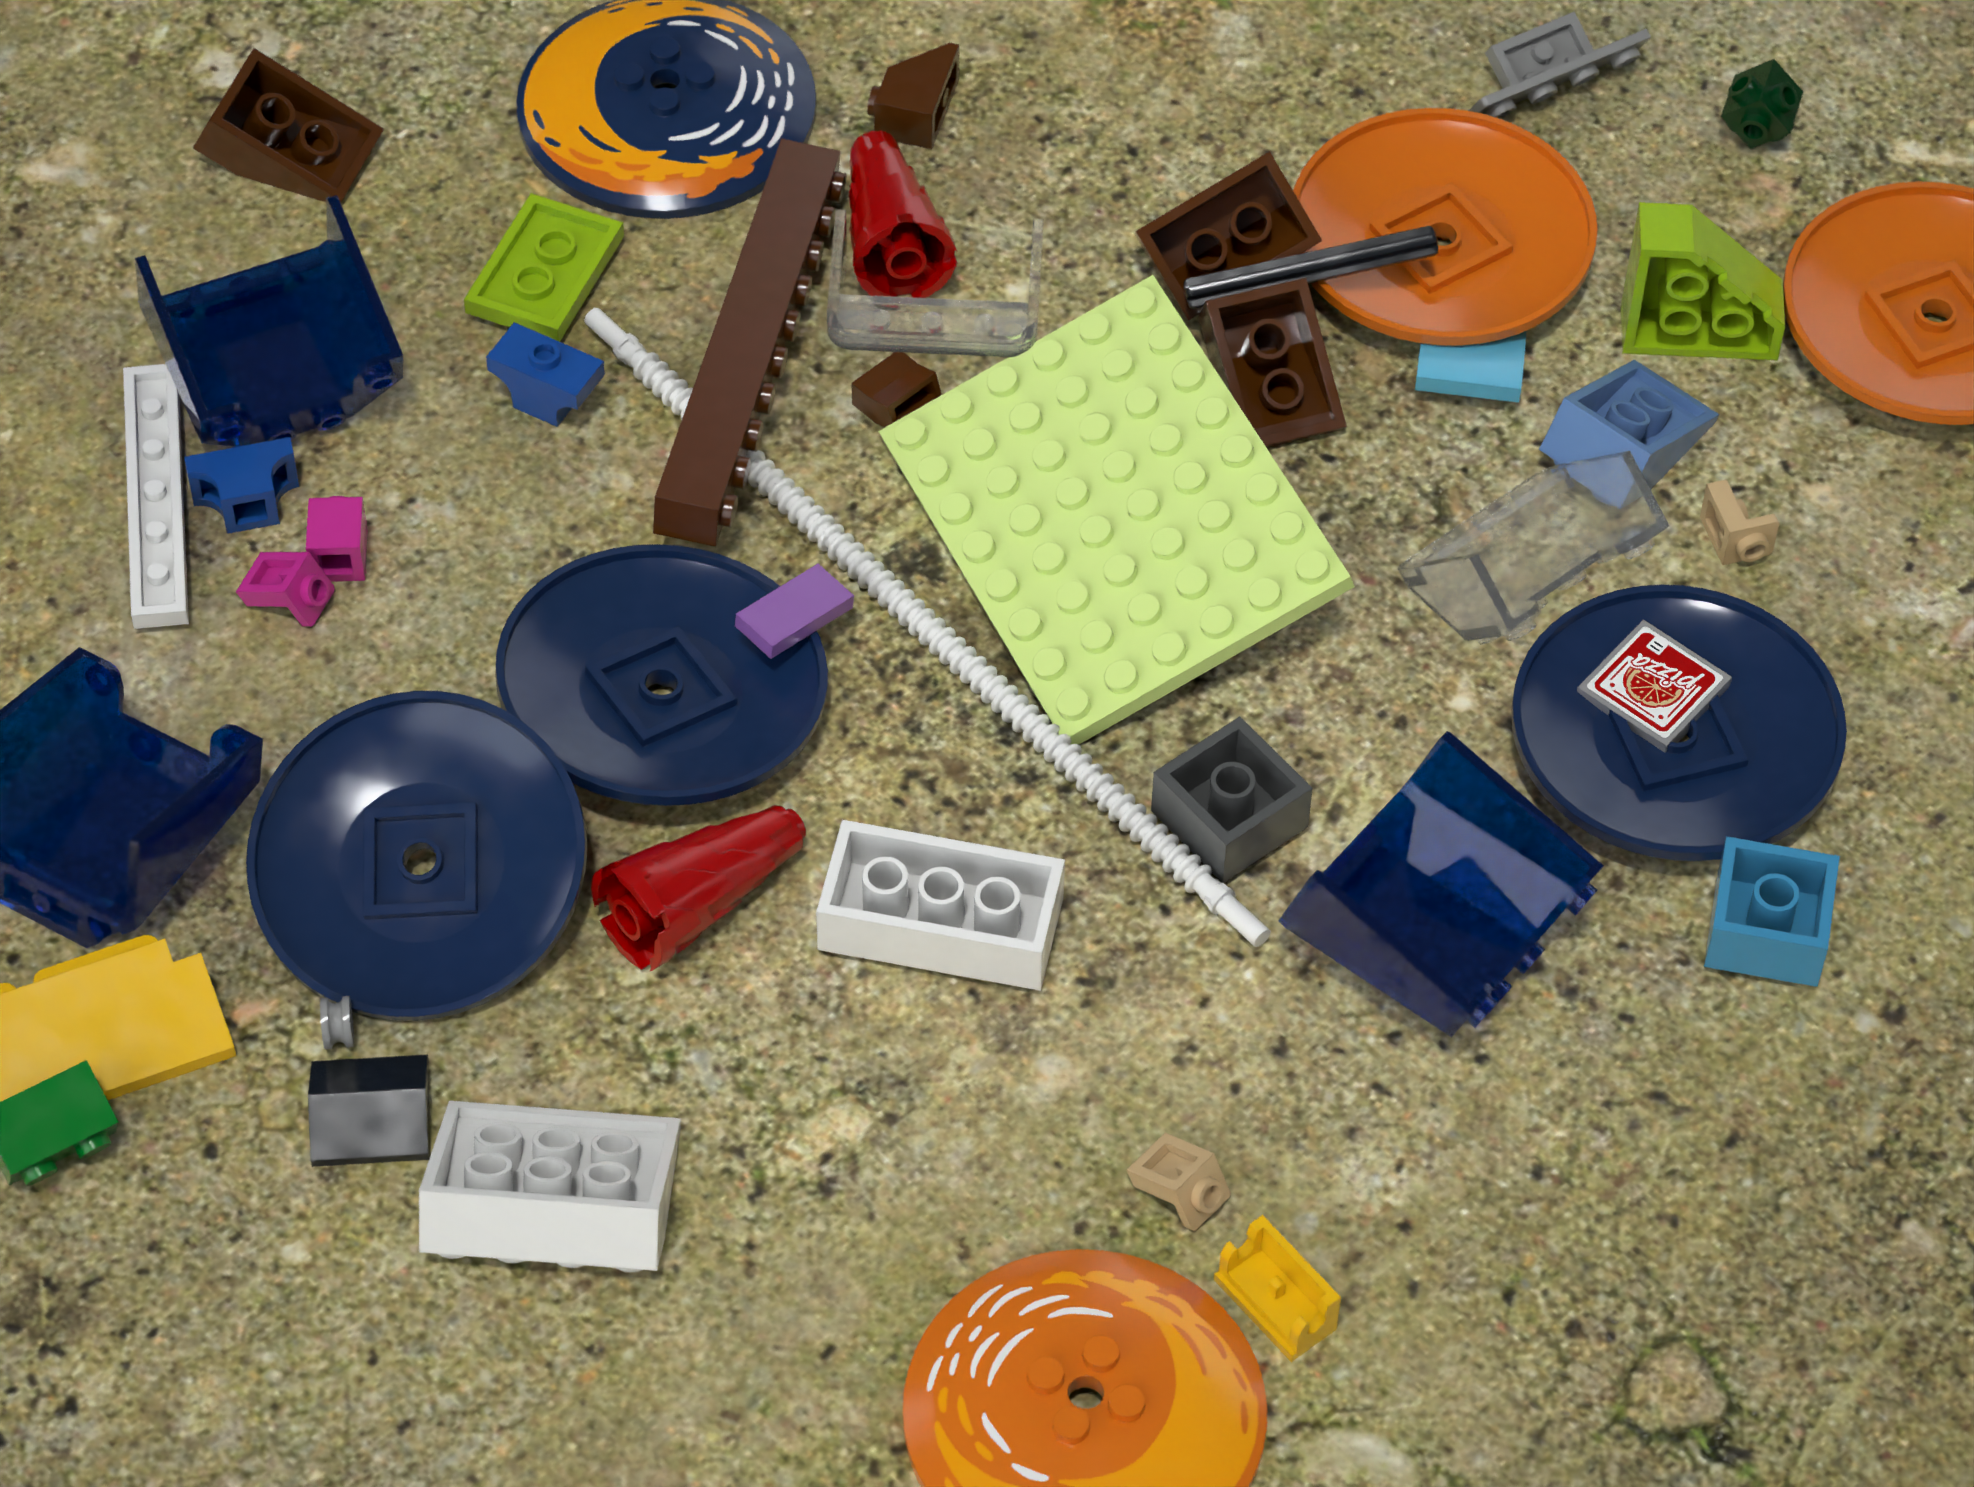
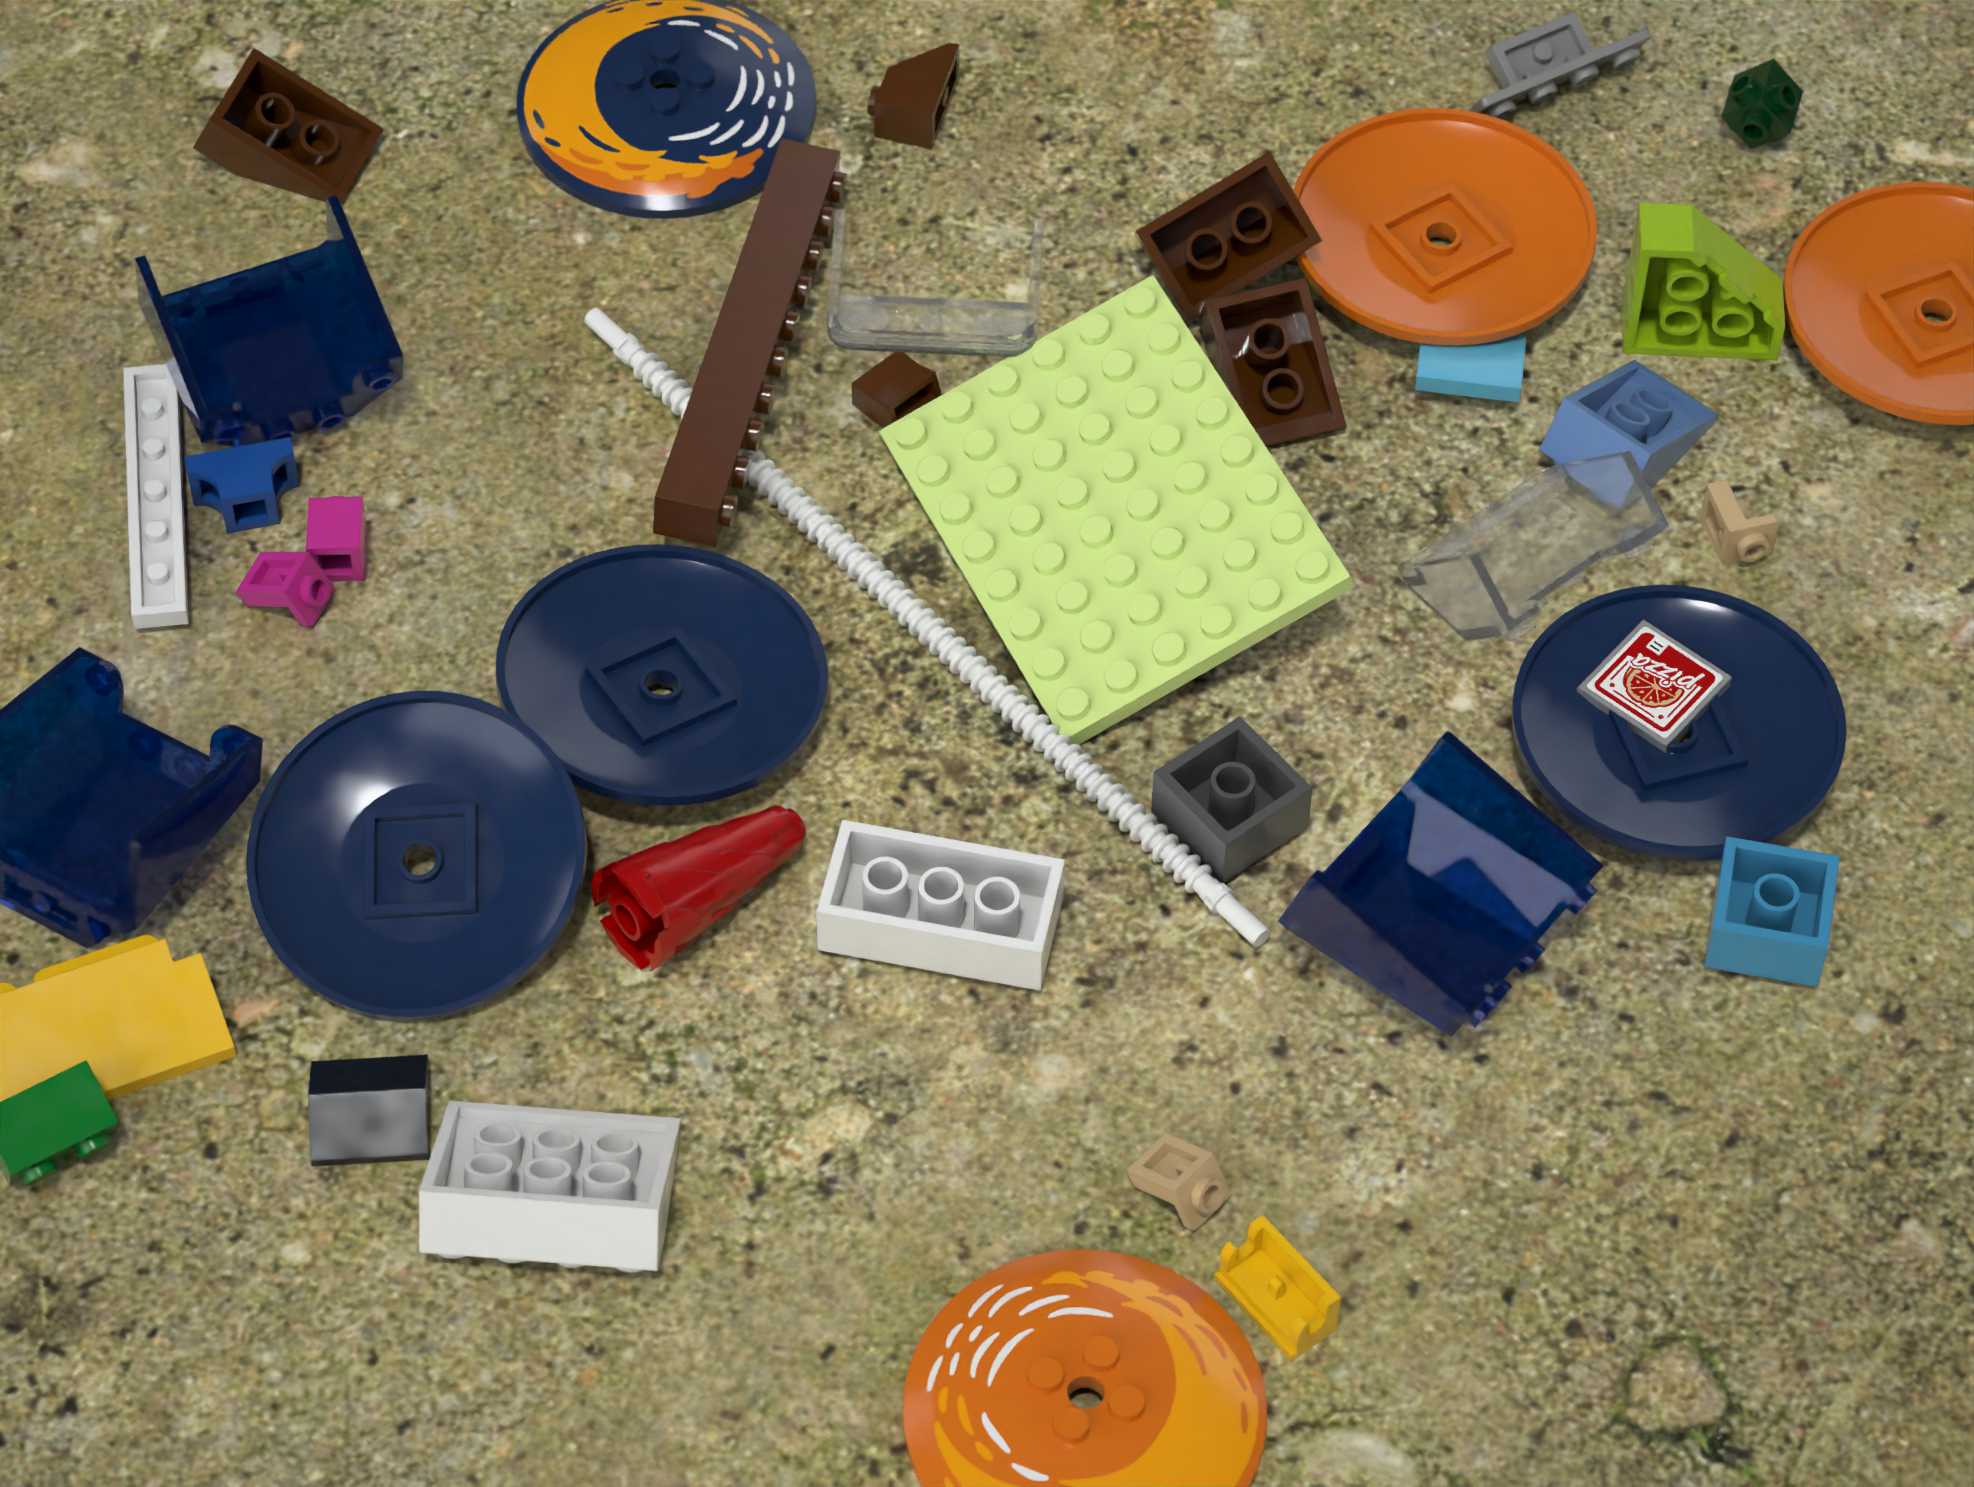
light grey bush [320,996,354,1050] -> none
lime plate [464,193,624,342] -> none
blue brick [486,322,605,427] -> none
medium lavender tile [735,564,854,659] -> none
red cone [849,130,957,304] -> none
black axle [1183,226,1438,309] -> none

